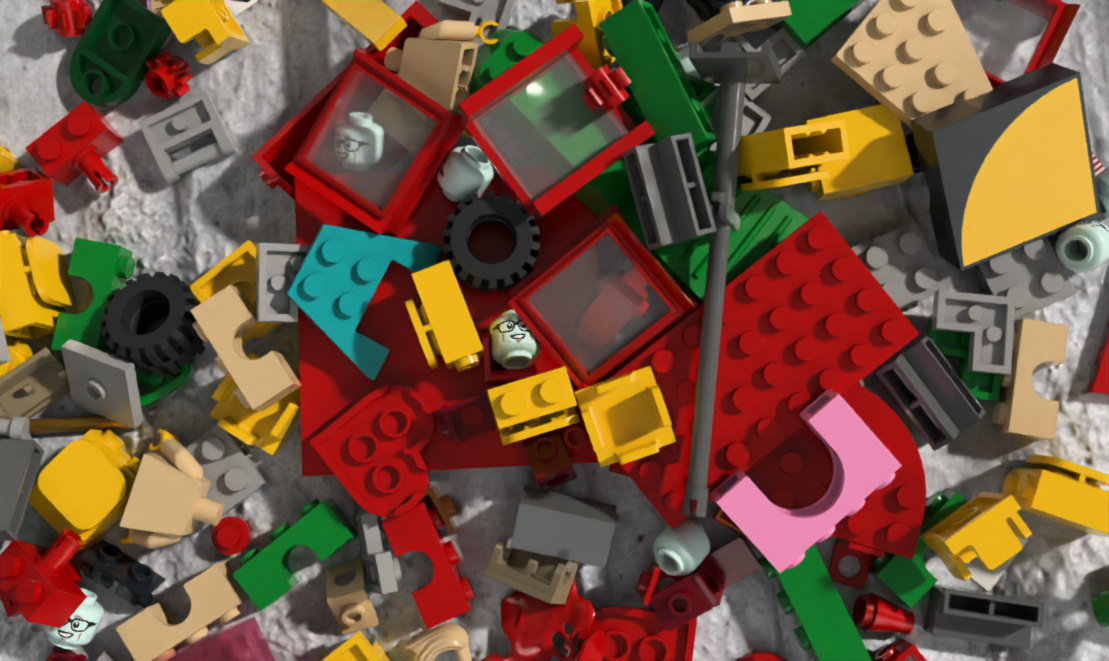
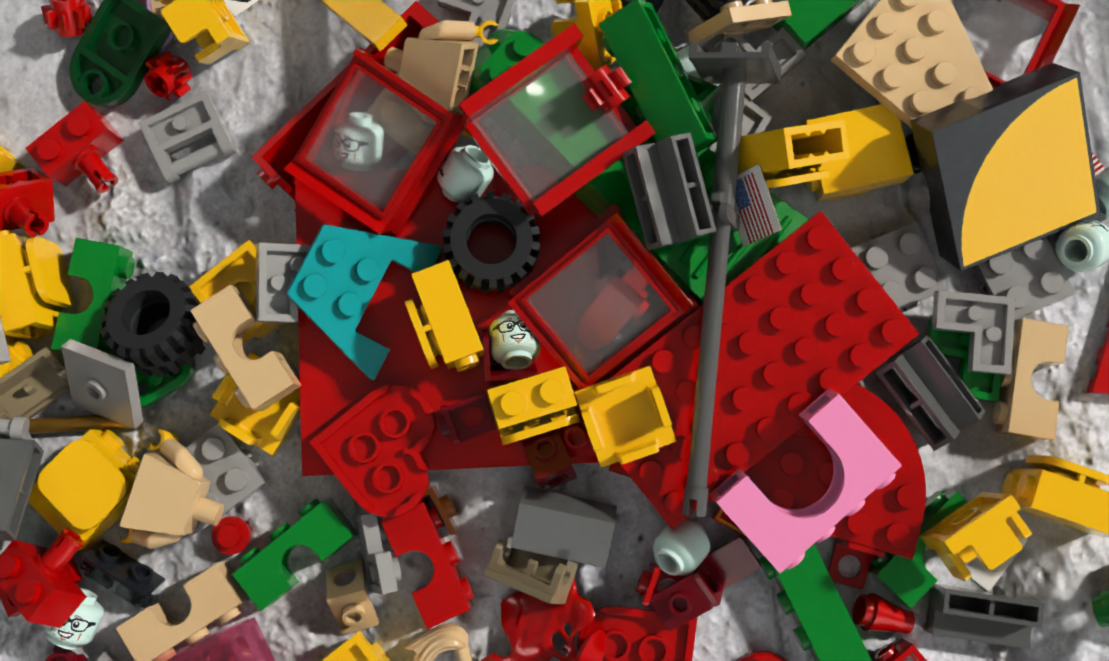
none -> sticker [734,164,782,247]

